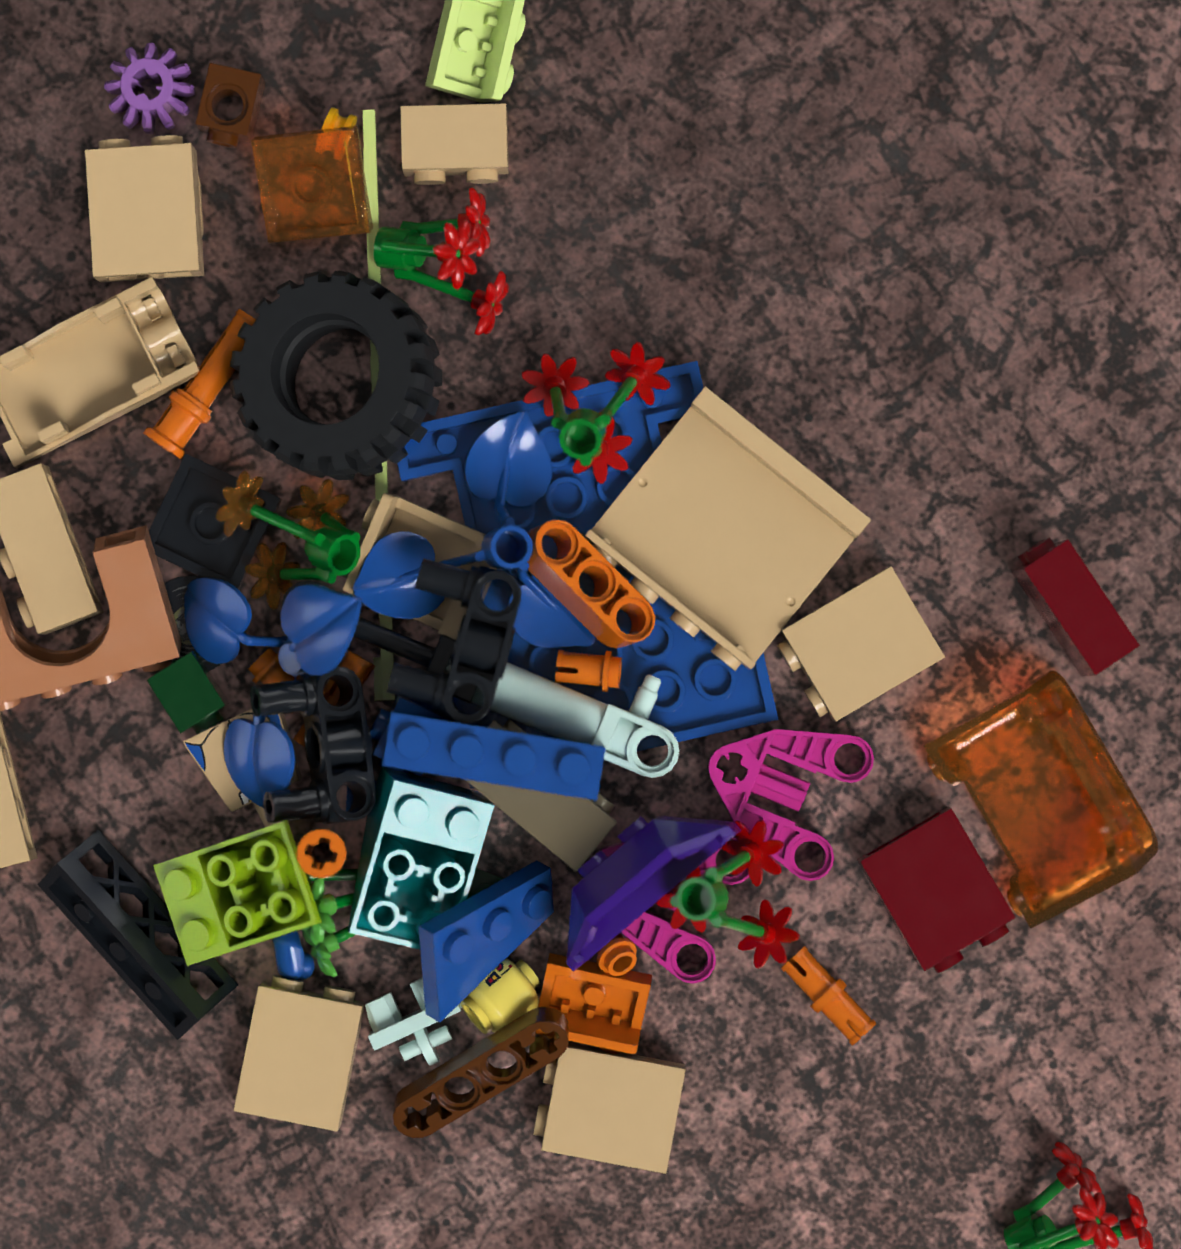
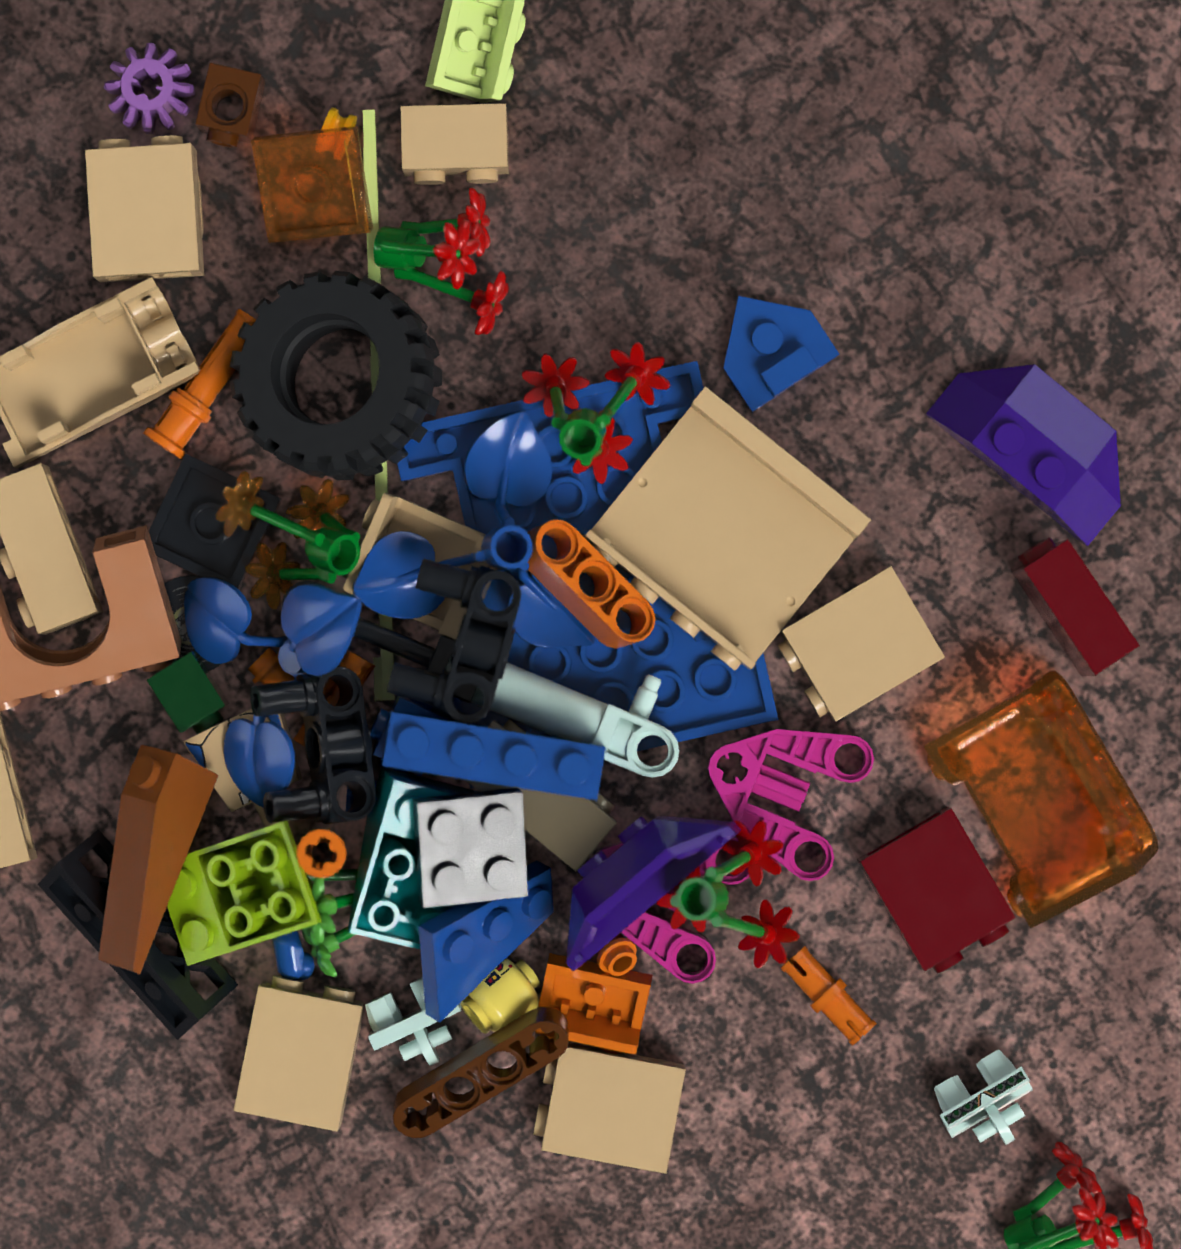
orange pin [555,649,622,692] -> none
none -> dark orange wedge [98,744,218,974]
none -> plate [413,788,528,908]
none -> blue plate [723,296,840,413]
none -> dark purple wedge [925,364,1121,547]
none -> light aqua hips [934,1050,1033,1145]

